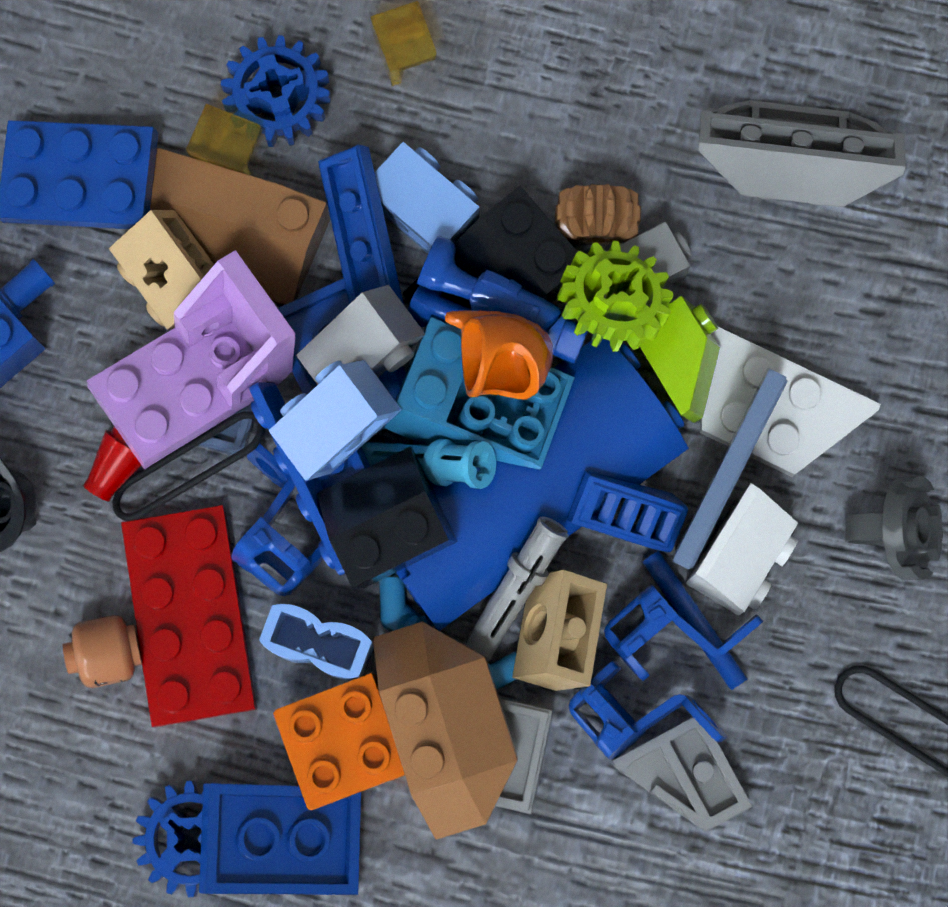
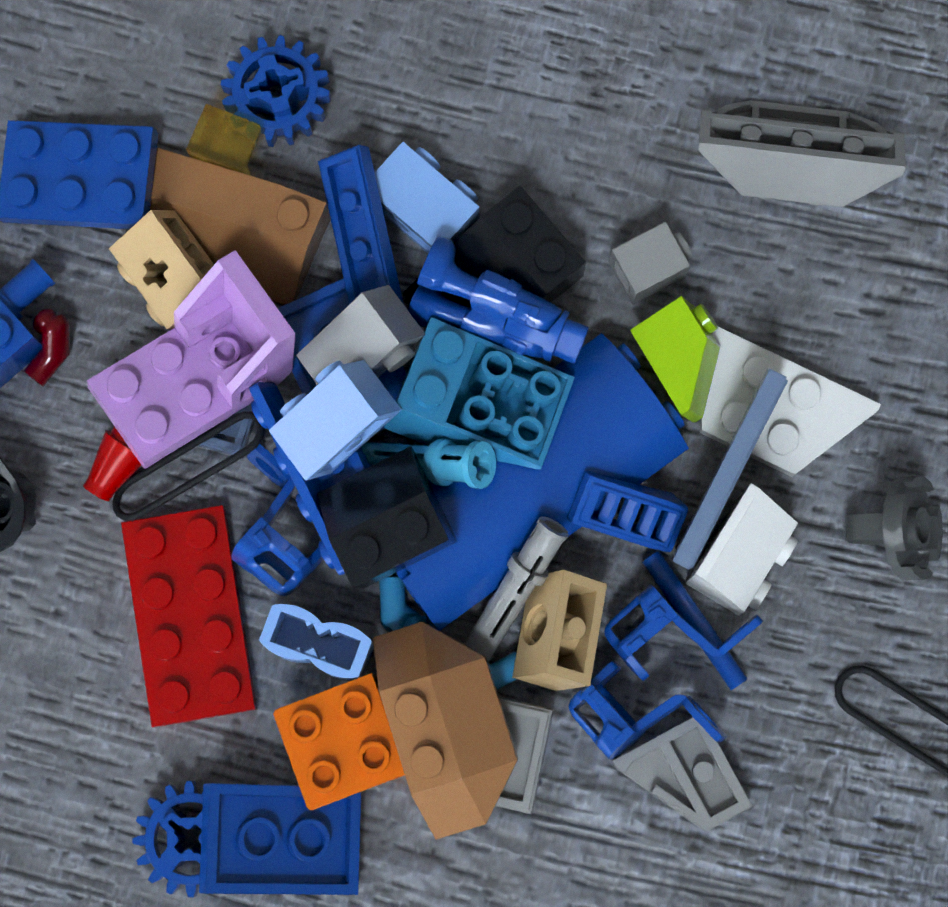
nougat head [62,615,142,688] -> none
clear yellow panel [370,1,437,86] -> none
orange piece [445,310,553,400] -> none
medium nougat gear [555,184,641,246] -> none
lime gear [557,240,674,352] -> none
none -> dark red arm [23,308,70,387]

